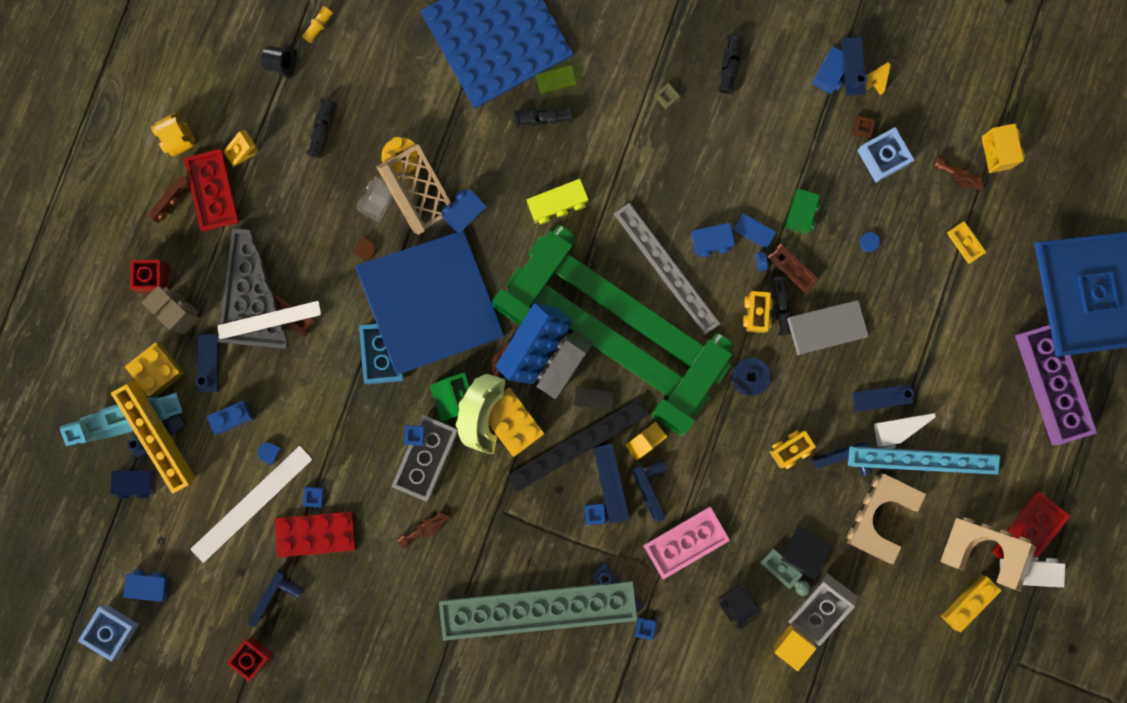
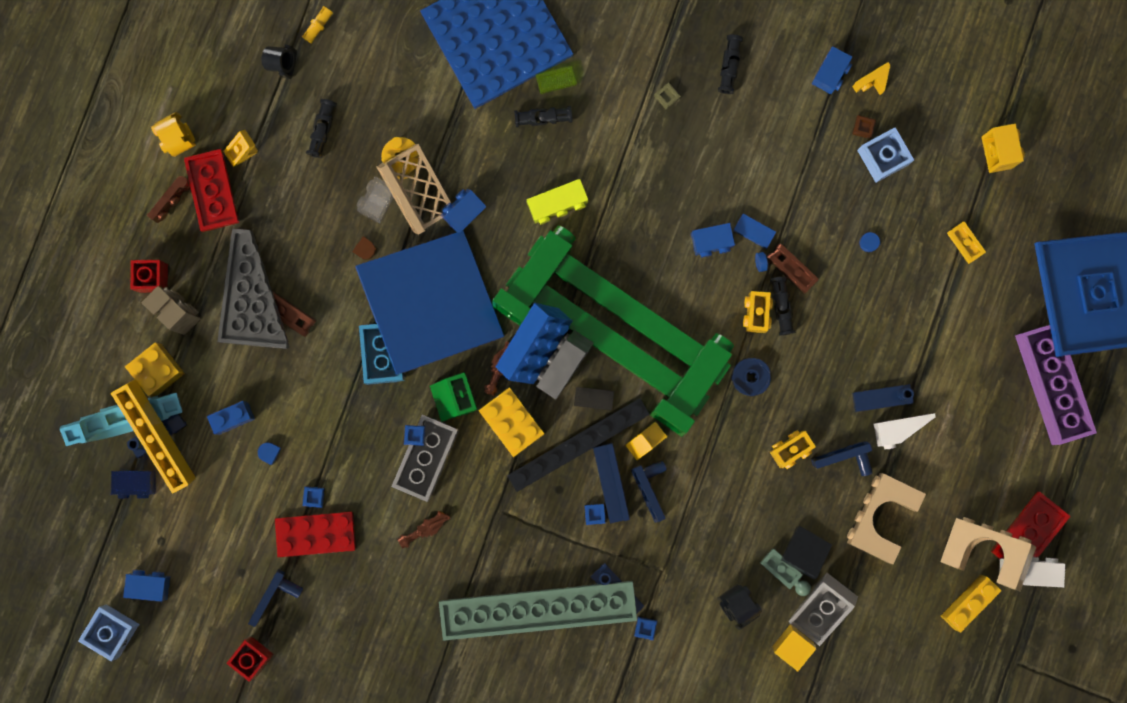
white sticker [191,446,312,563] -> none
dark blue piece [196,334,219,392] -> none
white sticker [218,301,321,339] -> none
yellowish green brick [456,374,506,454] -> none
light grey tile [614,203,720,335] -> none
bright pink plate [643,507,730,579] -> none
green brick [785,189,821,234] -> none
light grey tile [787,300,869,355] -> none
dark blue piece [841,37,867,96] -> none
medium azure tile [848,446,1000,475] -> none
copper piece [933,156,984,191] -> none

